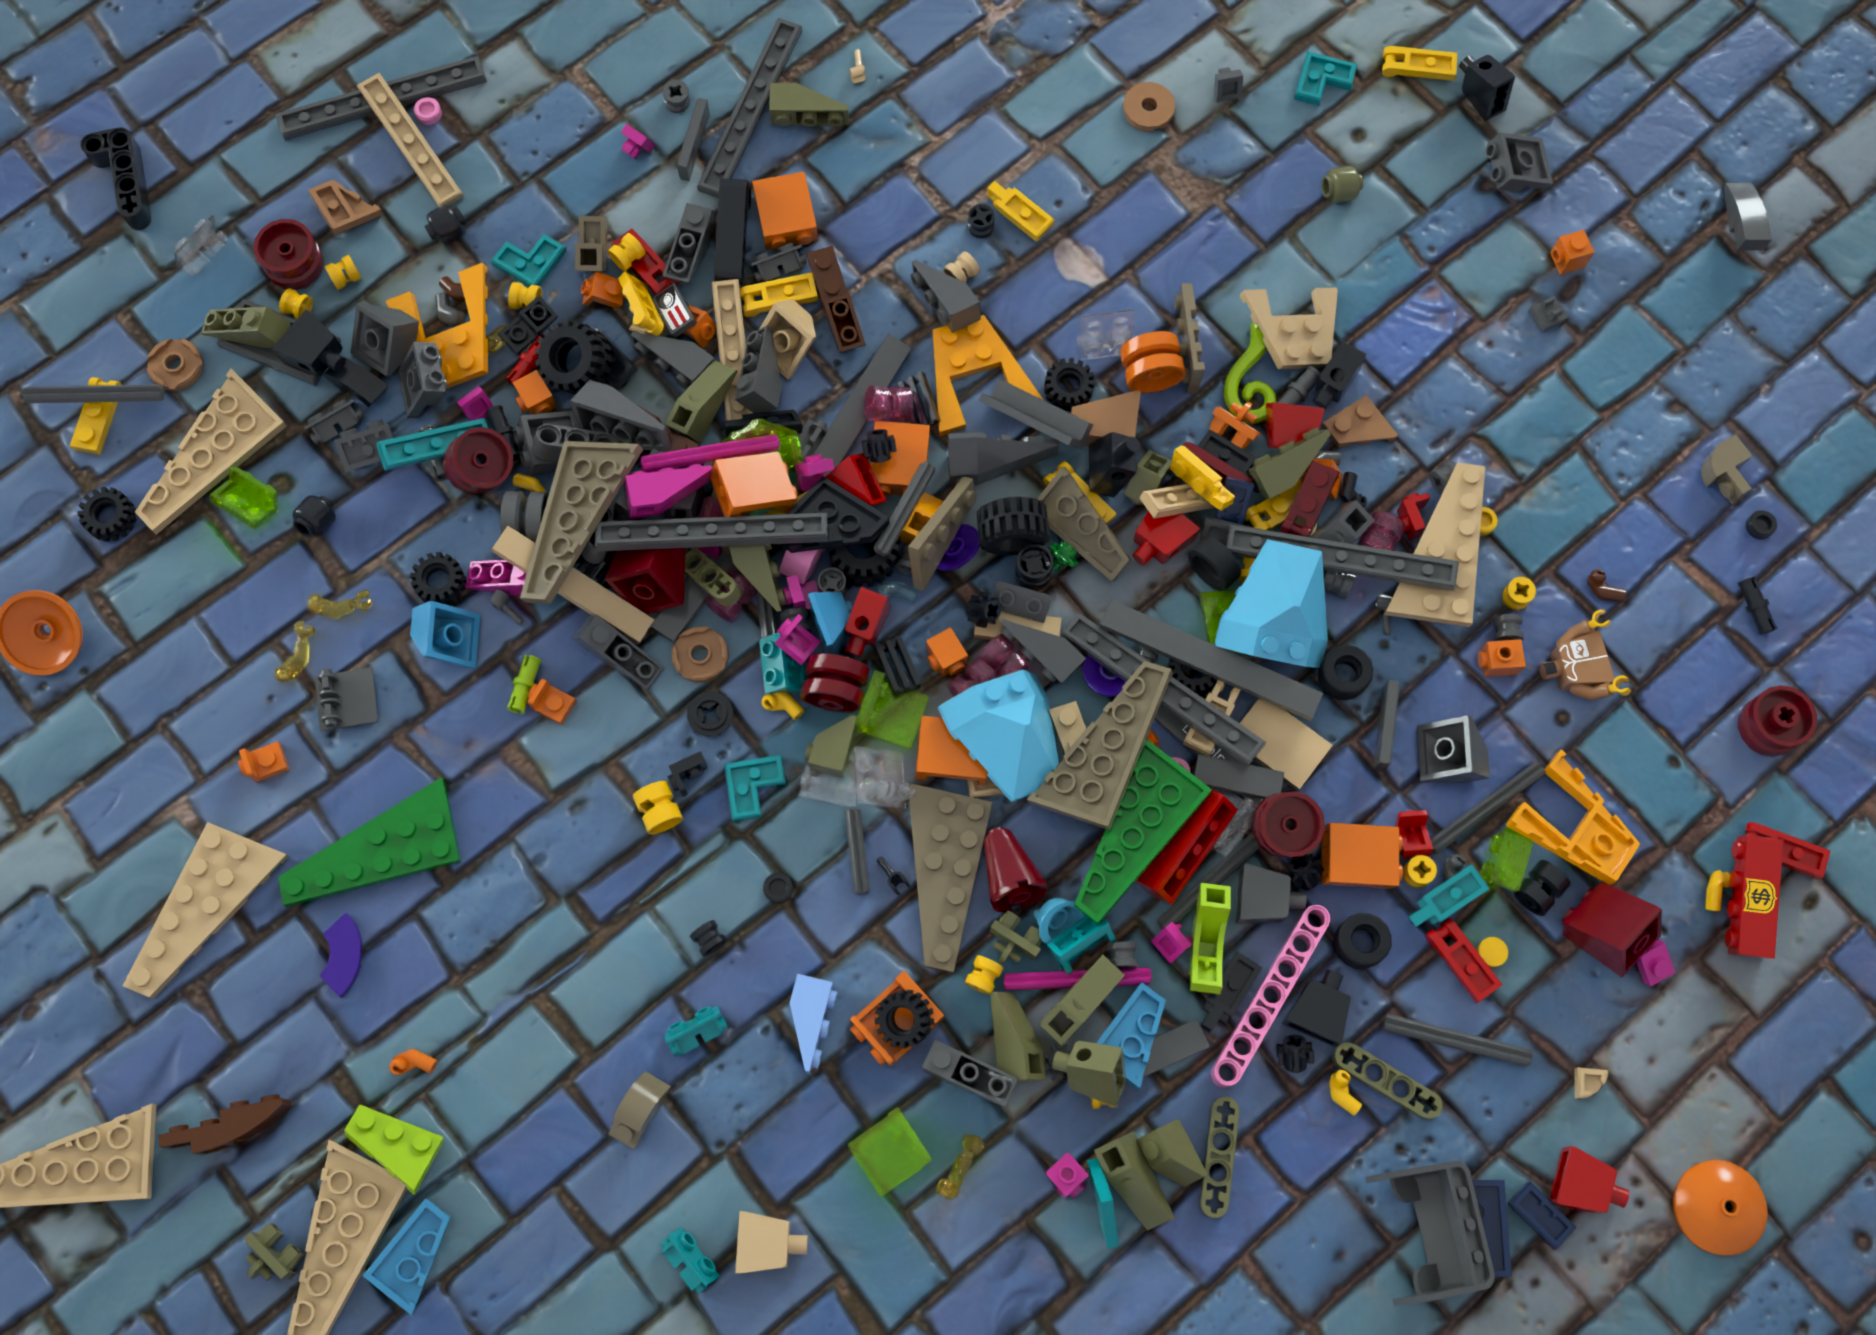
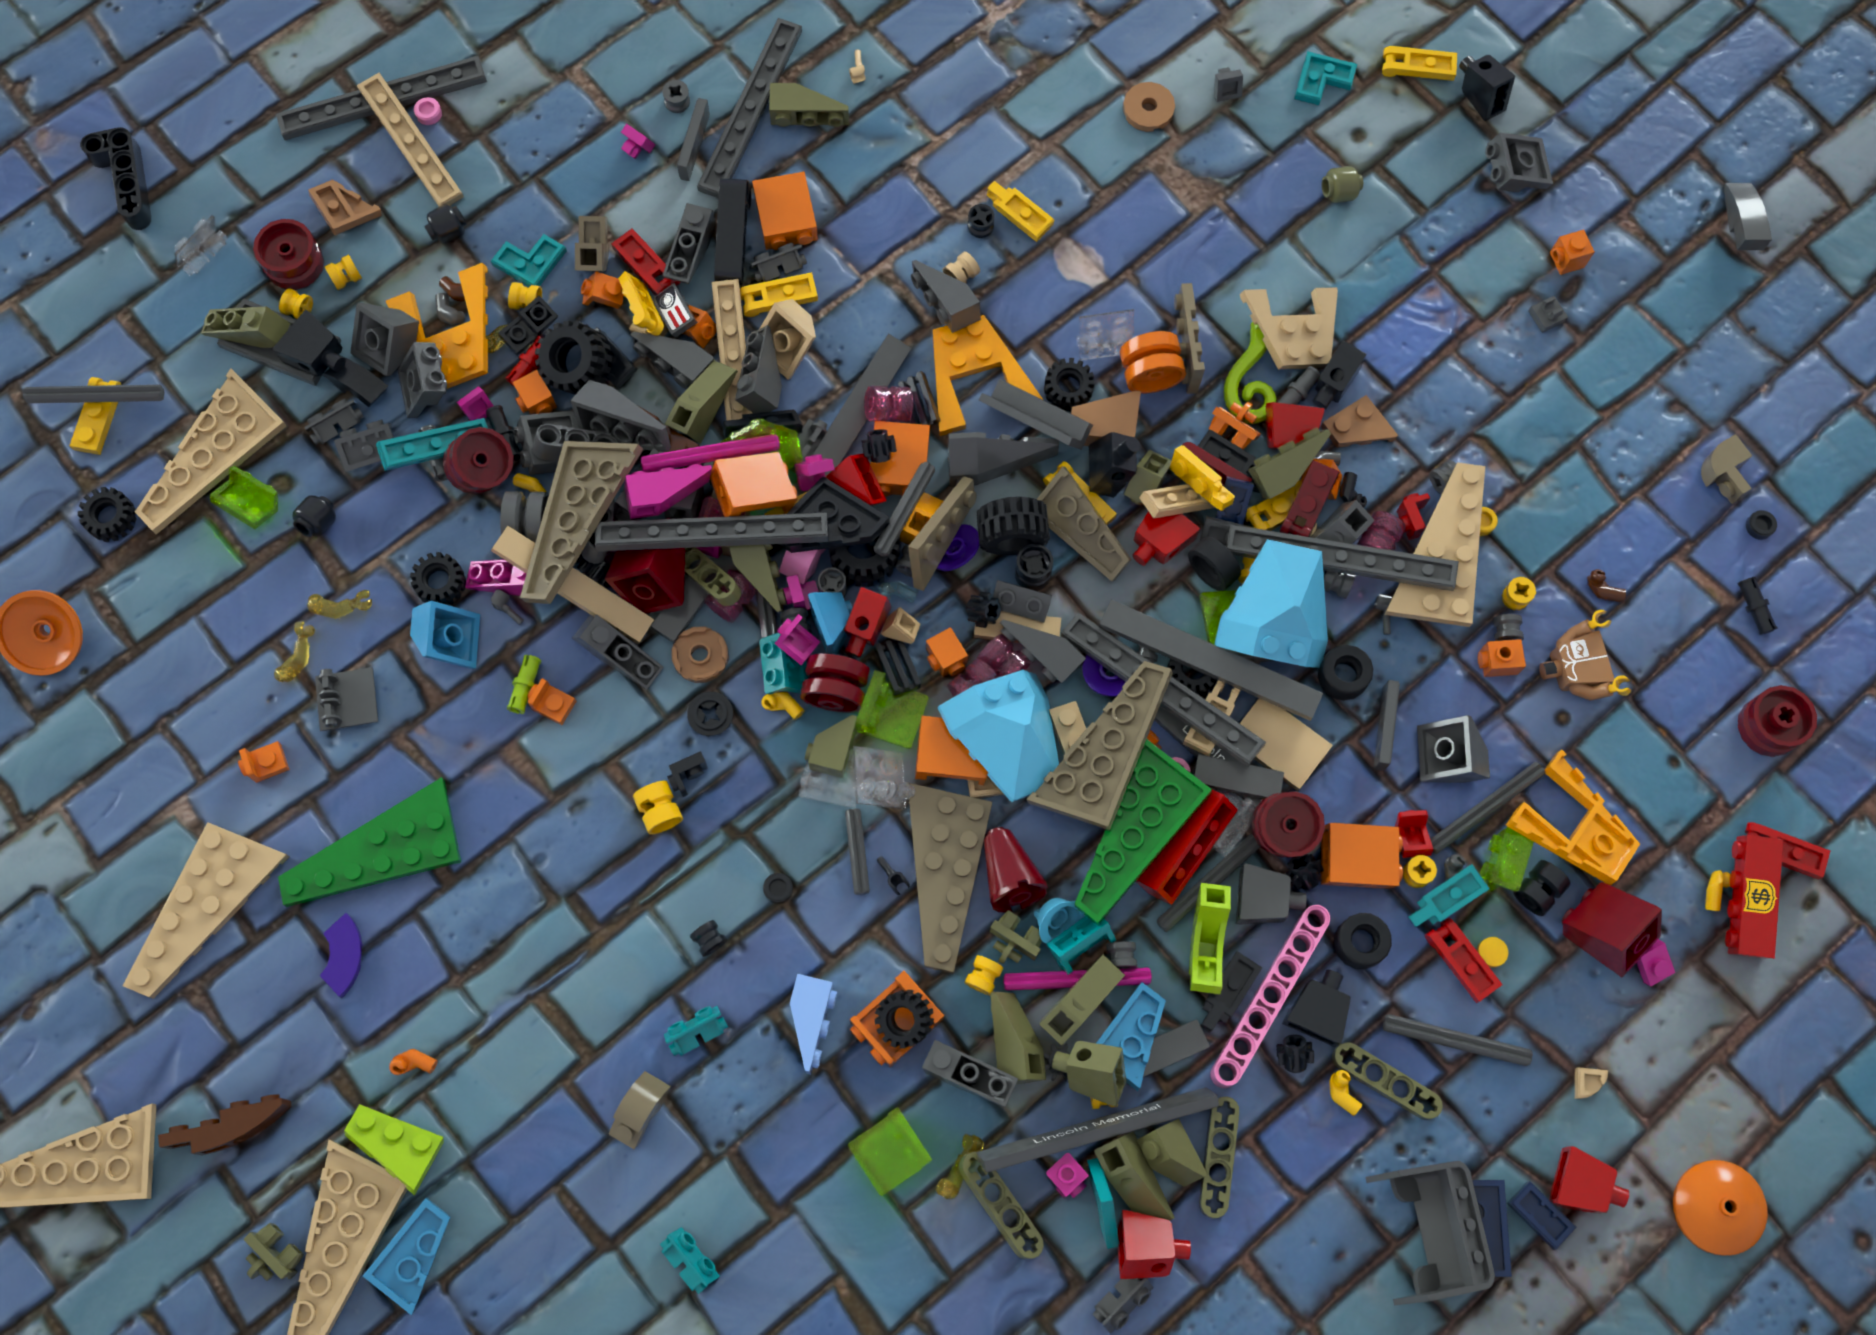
medium nougat tile [146,338,204,391] -> none
yellow wheel [607,233,646,271] -> none
teal tile [724,755,786,822] -> none
tan torso [735,1211,808,1274] -> none
reddish brown slope [807,246,866,353] -> none
green plant [1048,542,1078,571] -> none
dark pink tile [1151,922,1192,964] -> none
none -> tan slope [881,607,921,644]
none -> olive beam [959,1152,1044,1259]
none -> dark grey tile [976,1087,1219,1172]
none -> dark grey hinge [1092,1278,1153,1334]
none -> torso [1117,1210,1191,1279]

